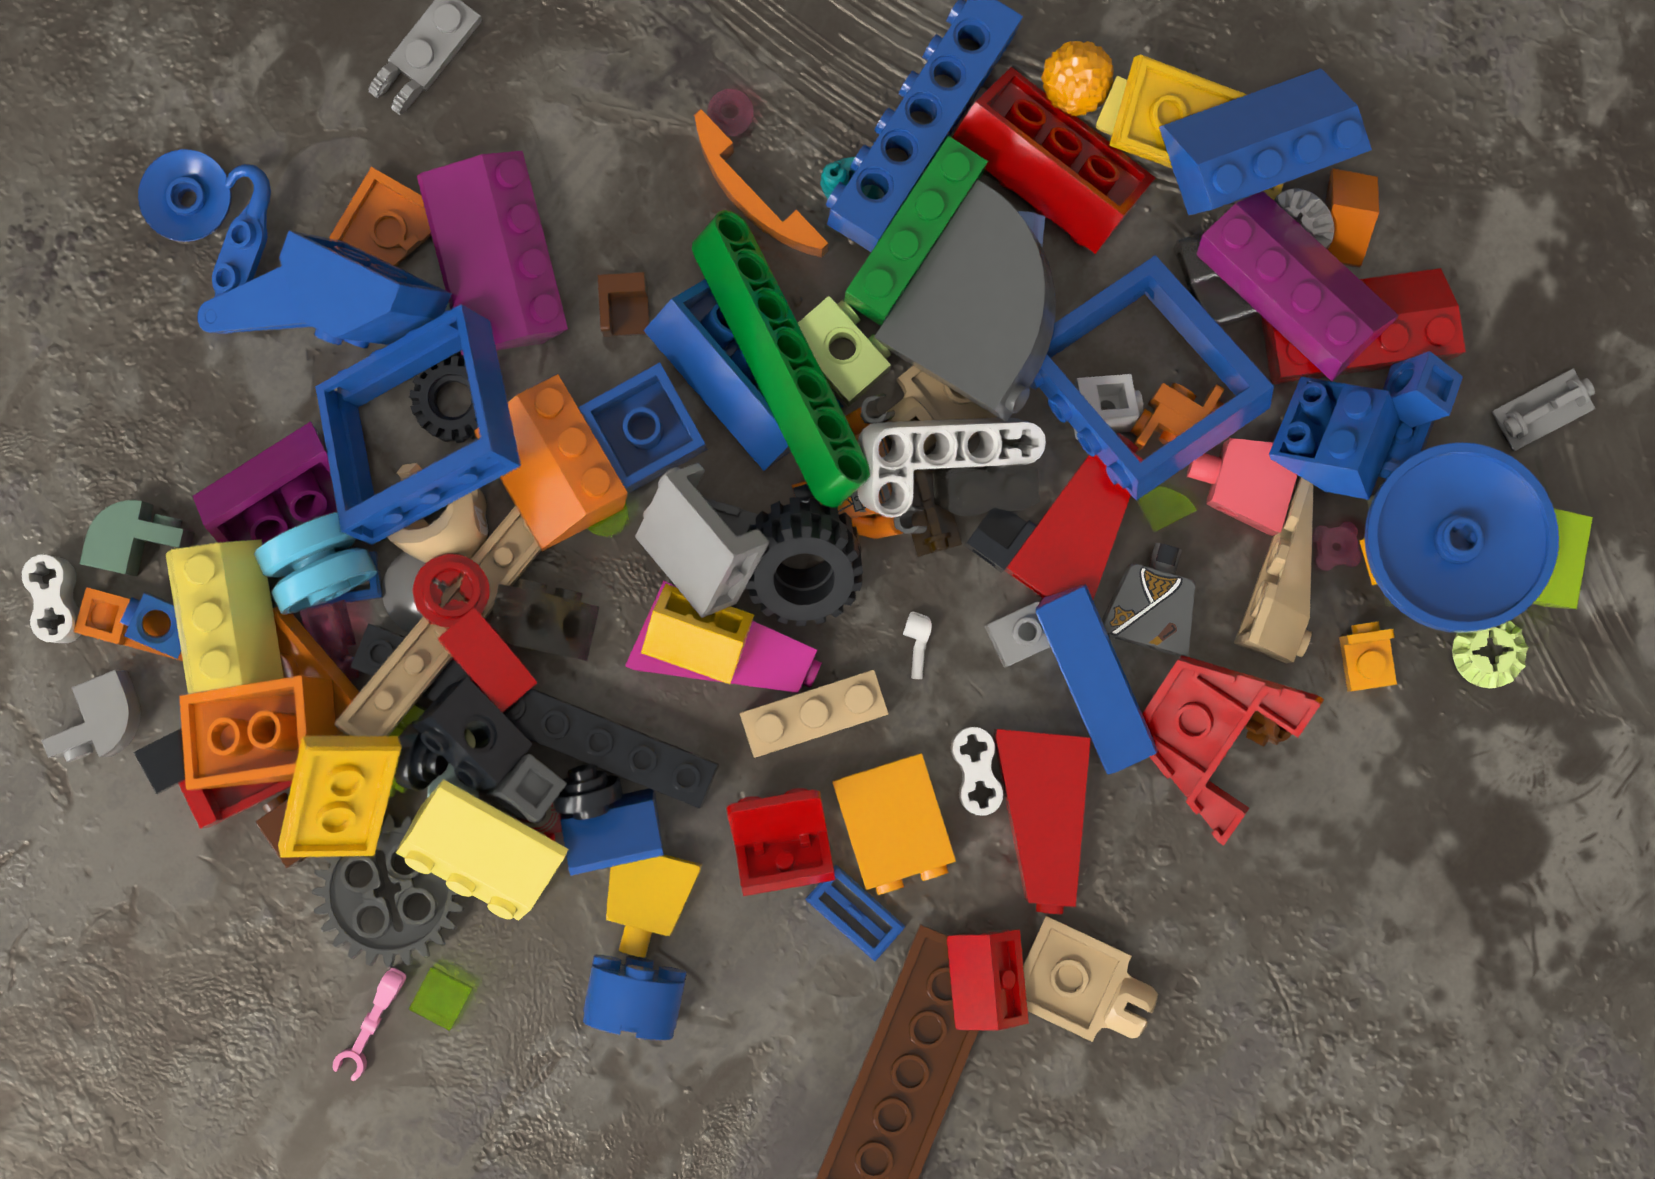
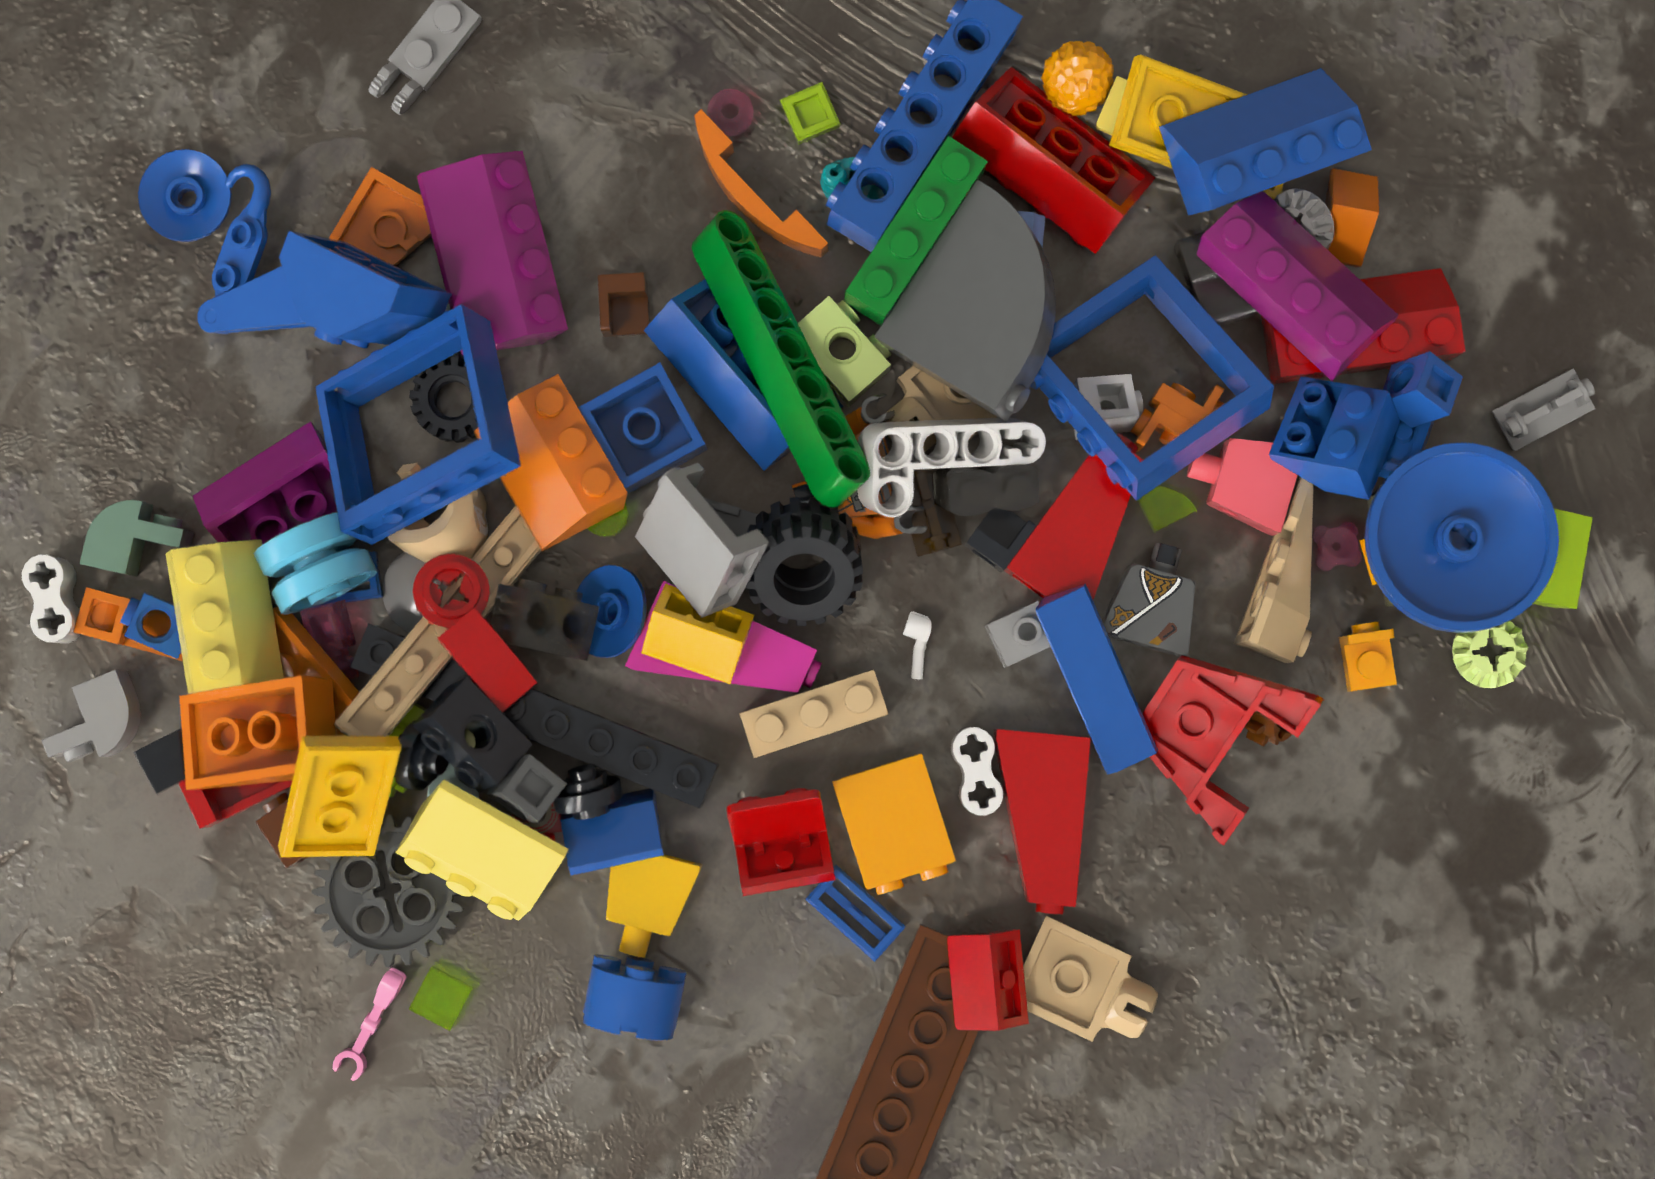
none -> blue dish [571,565,647,658]
none -> lime tile [780,82,840,145]

